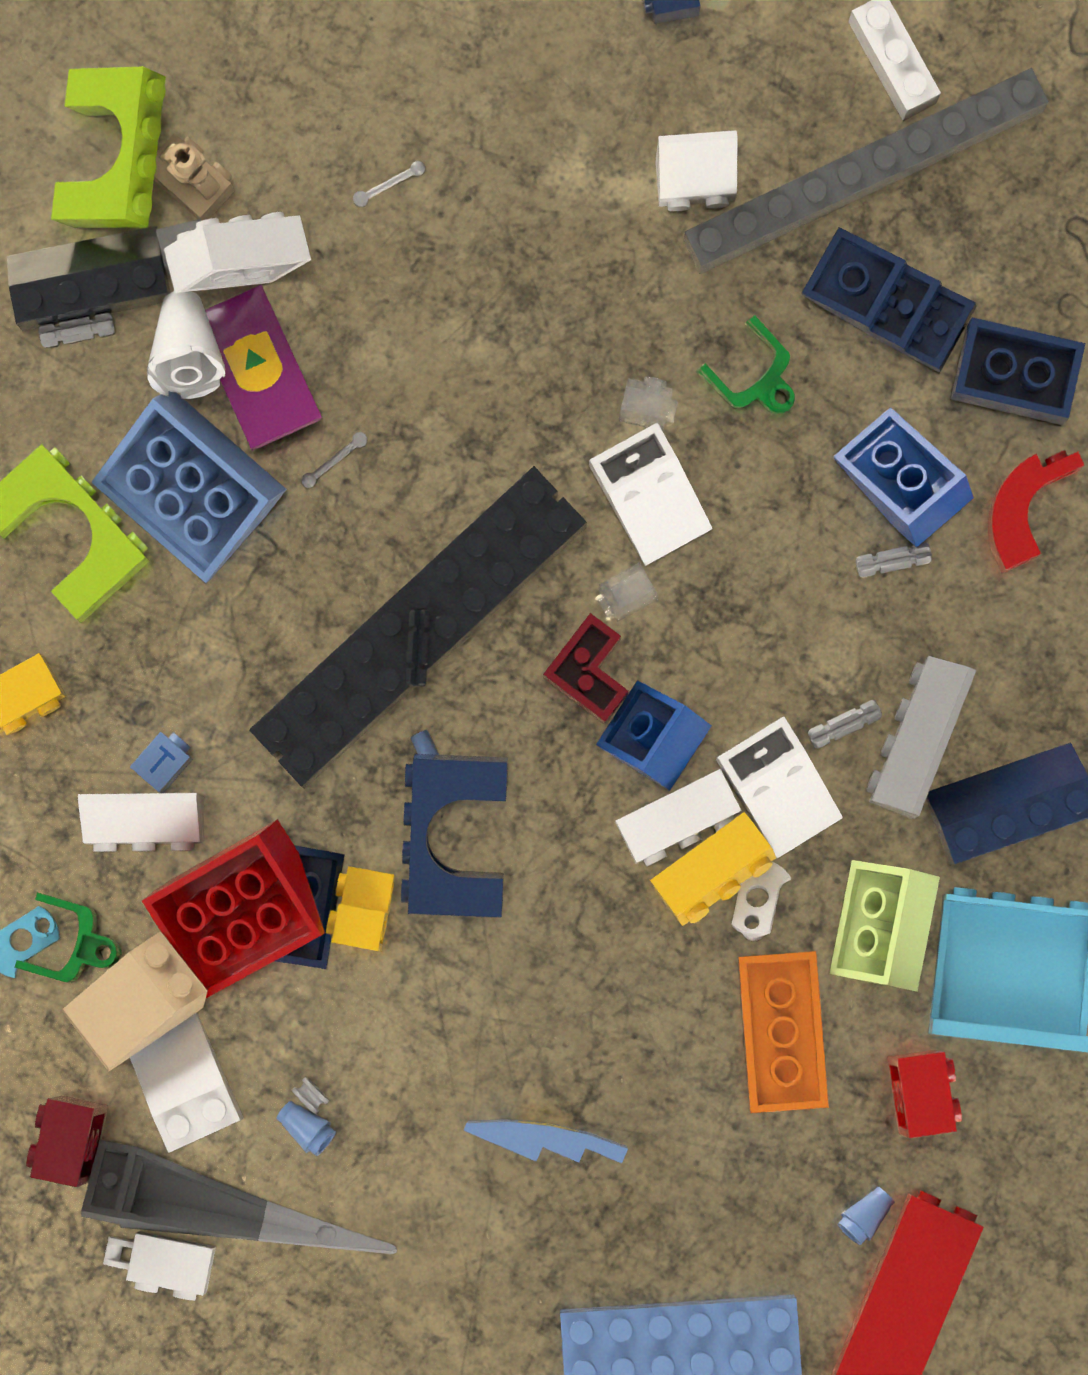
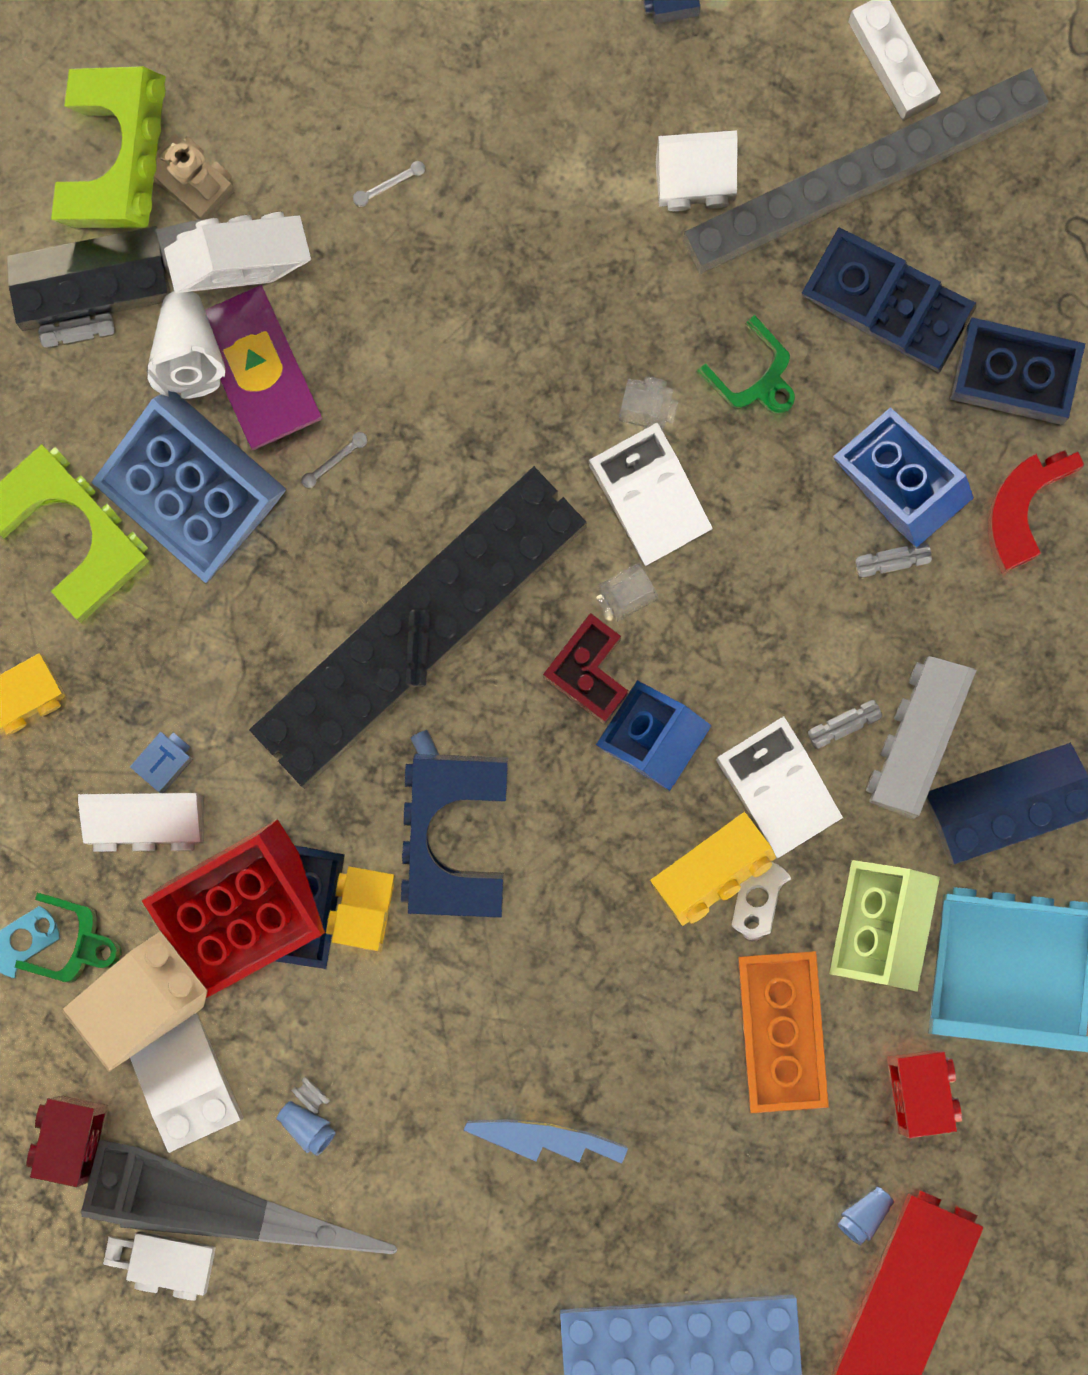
white brick [615,769,741,867] -> none

